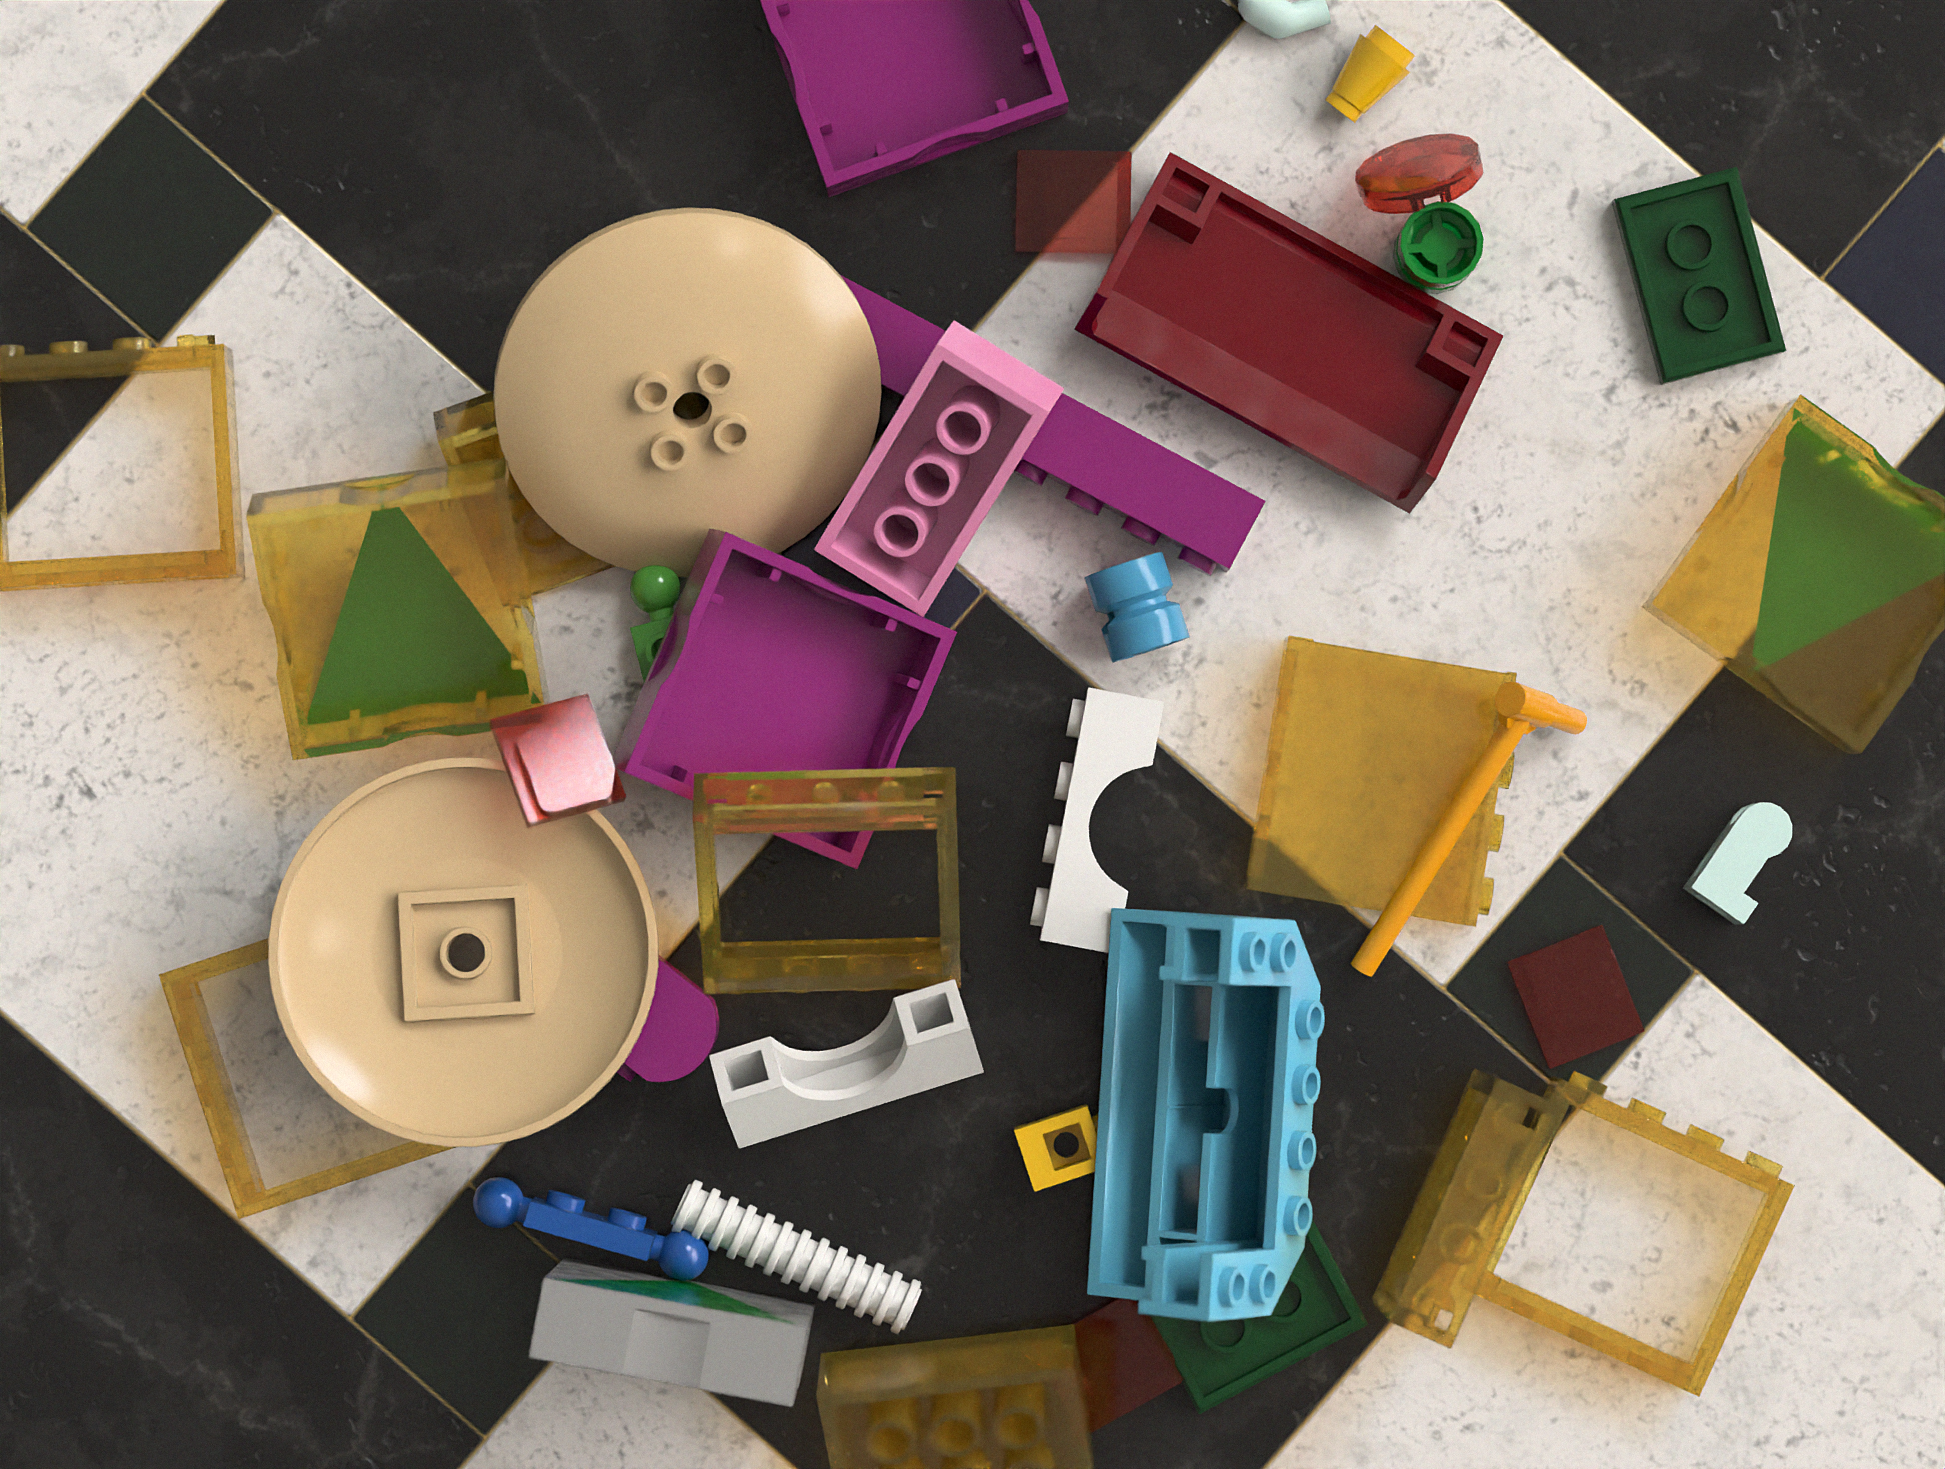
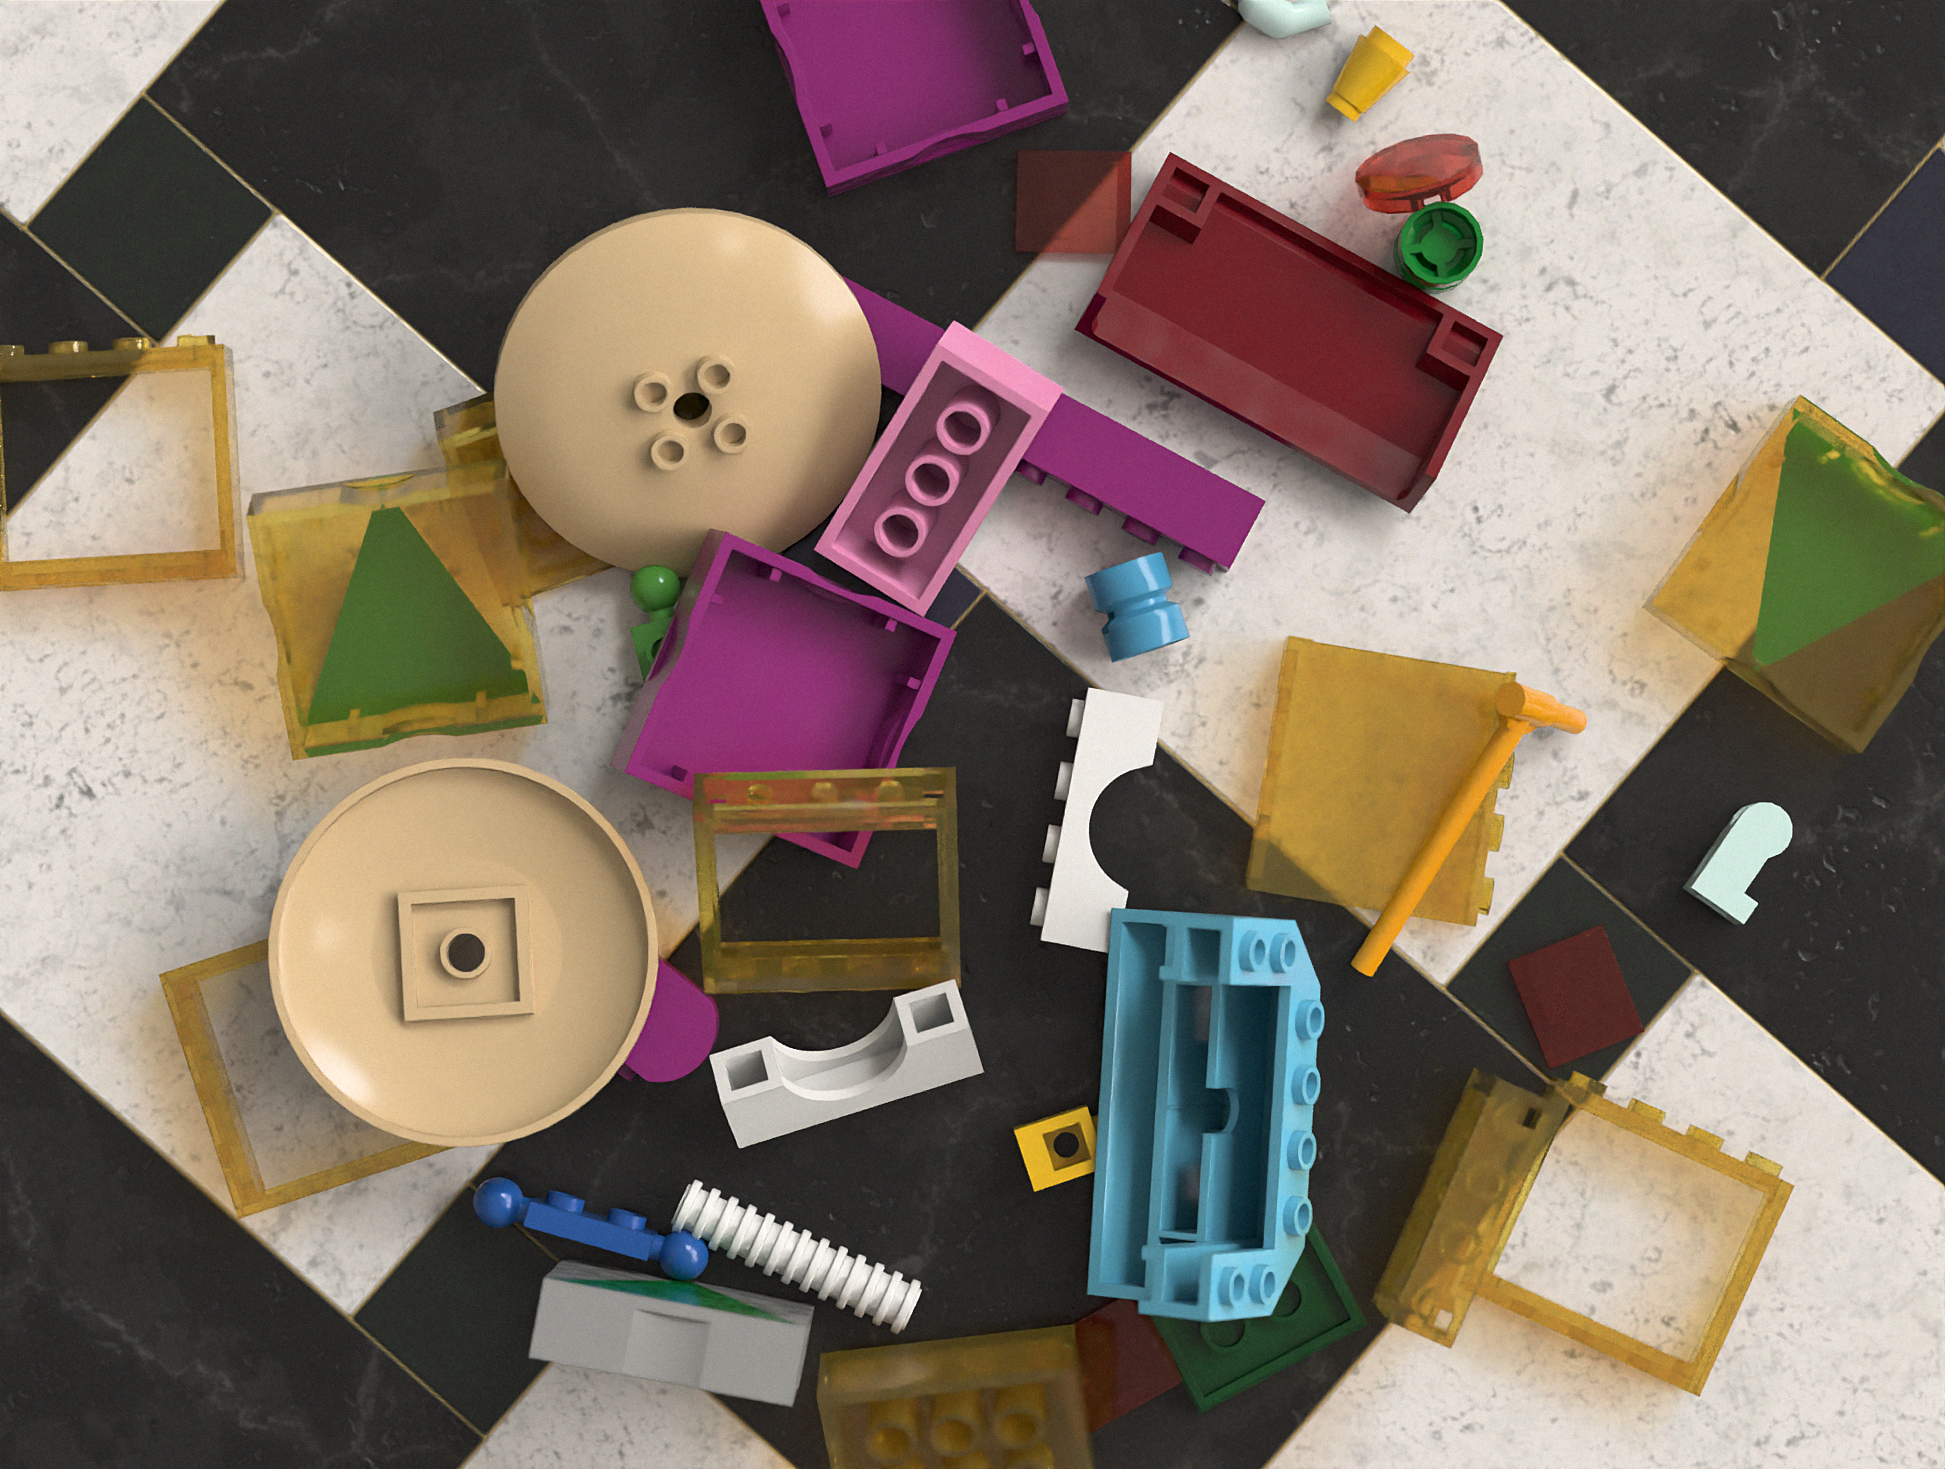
clear red piece [489,693,626,828] -> none
dark green tile [1611,167,1786,385] -> none

